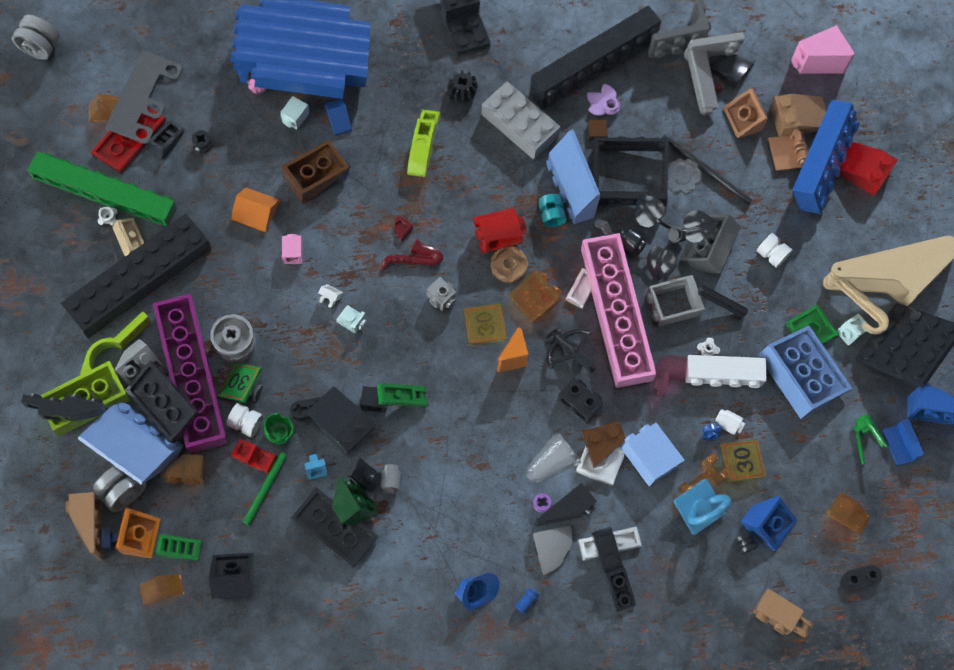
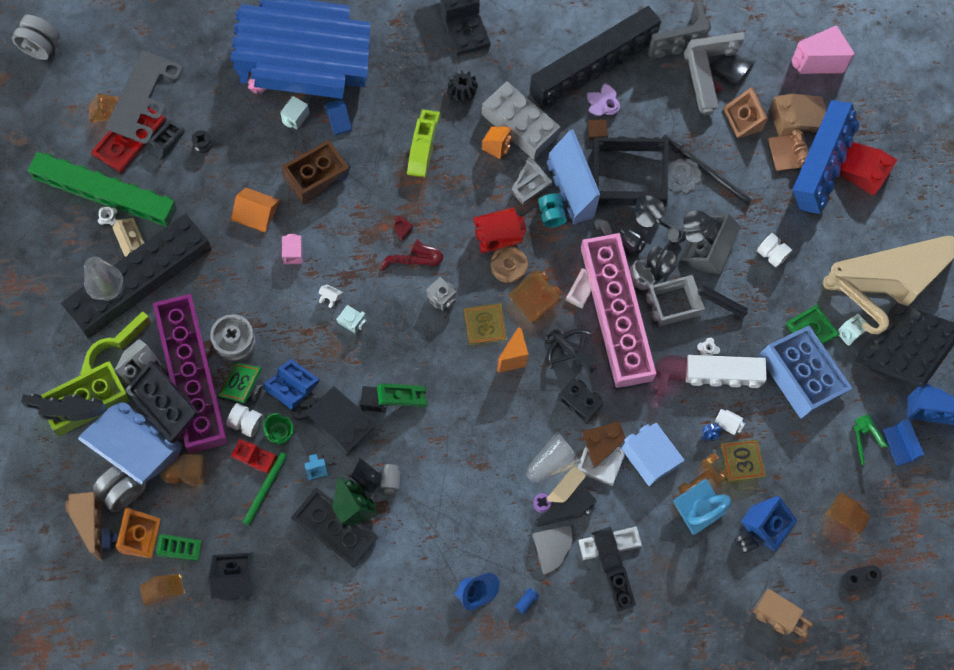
none -> clear cone [84,256,123,301]
none -> blue slope [263,359,319,409]
none -> orange slope [482,127,512,159]
none -> light grey wing [512,157,552,205]
none -> tan slope [547,466,586,502]
none -> light grey hair [629,261,655,290]

